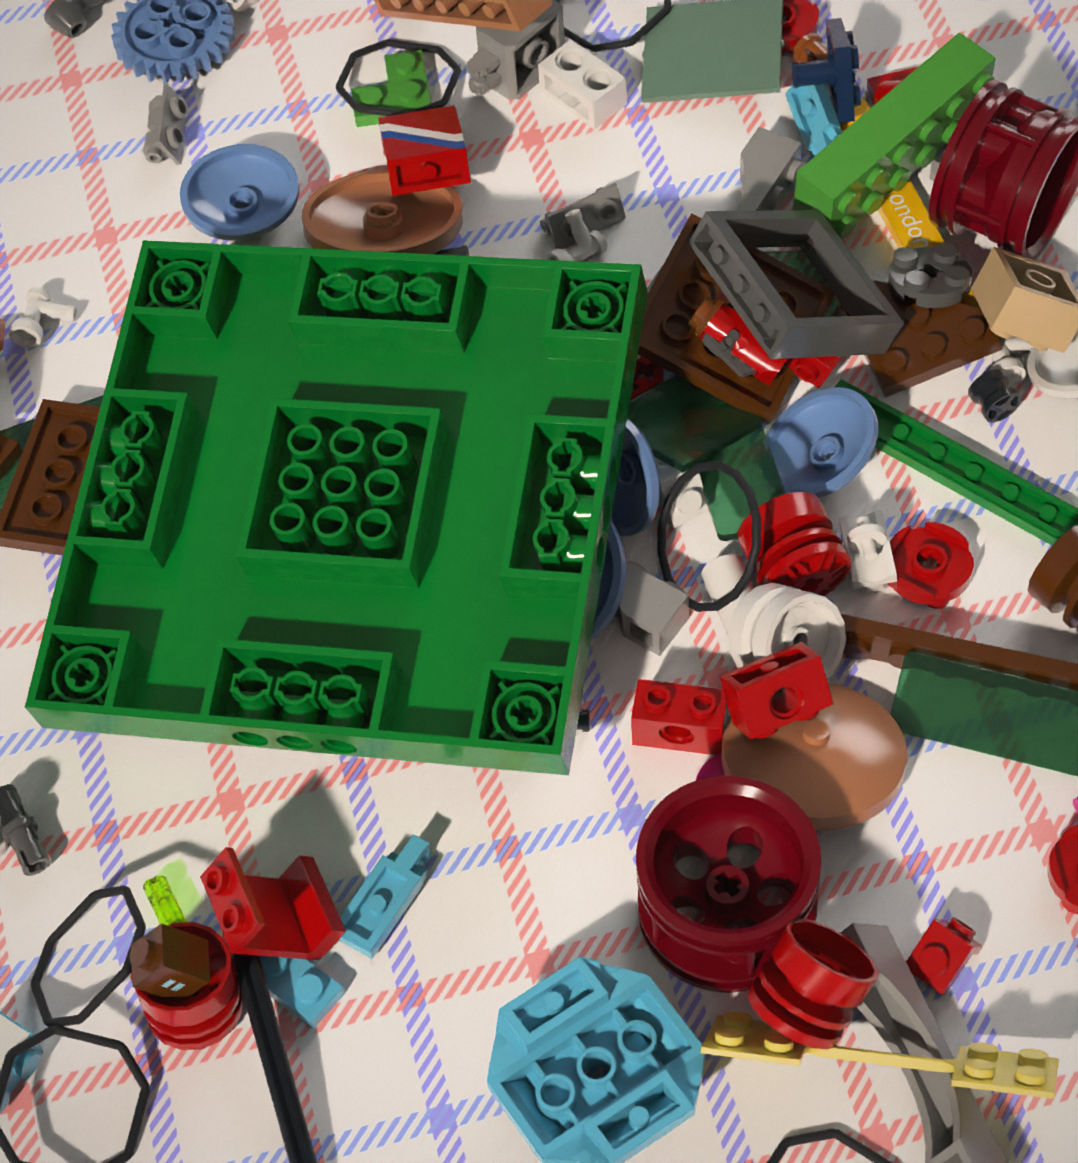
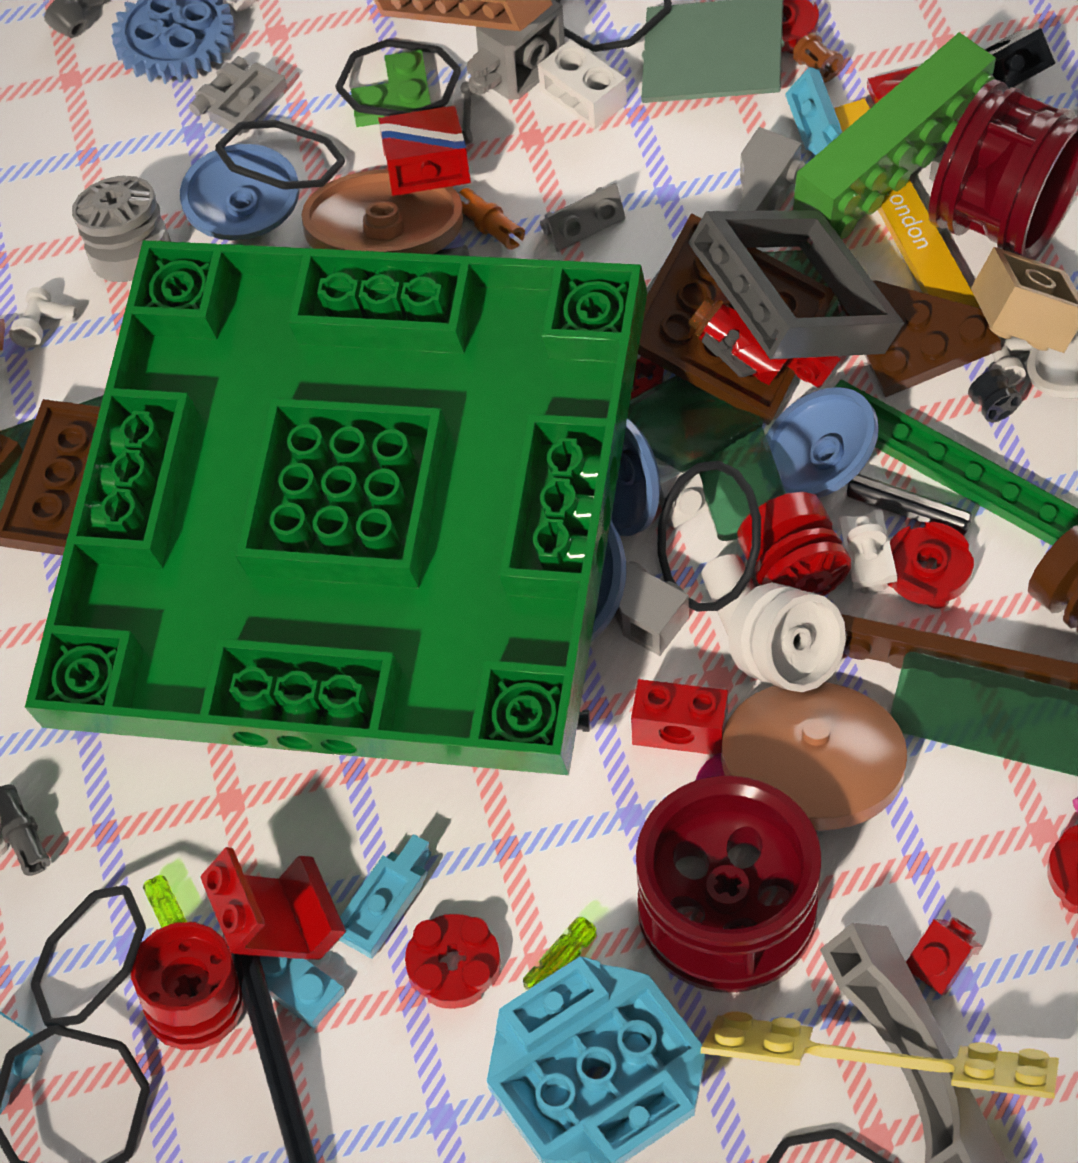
reddish brown brick [130,923,210,1003] -> none
light grey hinge [143,83,188,166] -> none
white piece [546,209,607,262] -> none
red brick [719,642,834,740] -> none
red wheel [747,918,879,1050] -> none
dark blue plate [791,18,861,123] -> none
dark grey plate [888,243,972,308] -> none
none -> light grey wheel [72,175,171,282]
none -> light grey plate [188,56,287,136]
none -> black piece [215,120,345,190]
none -> red plate [405,914,501,1009]
none -> orange pin [458,187,525,250]
none -> dark grey hinge [460,81,473,145]
none -> clear neon green axle [523,916,597,990]
none -> black axle [847,474,972,536]
none -> black brick [984,28,1056,89]

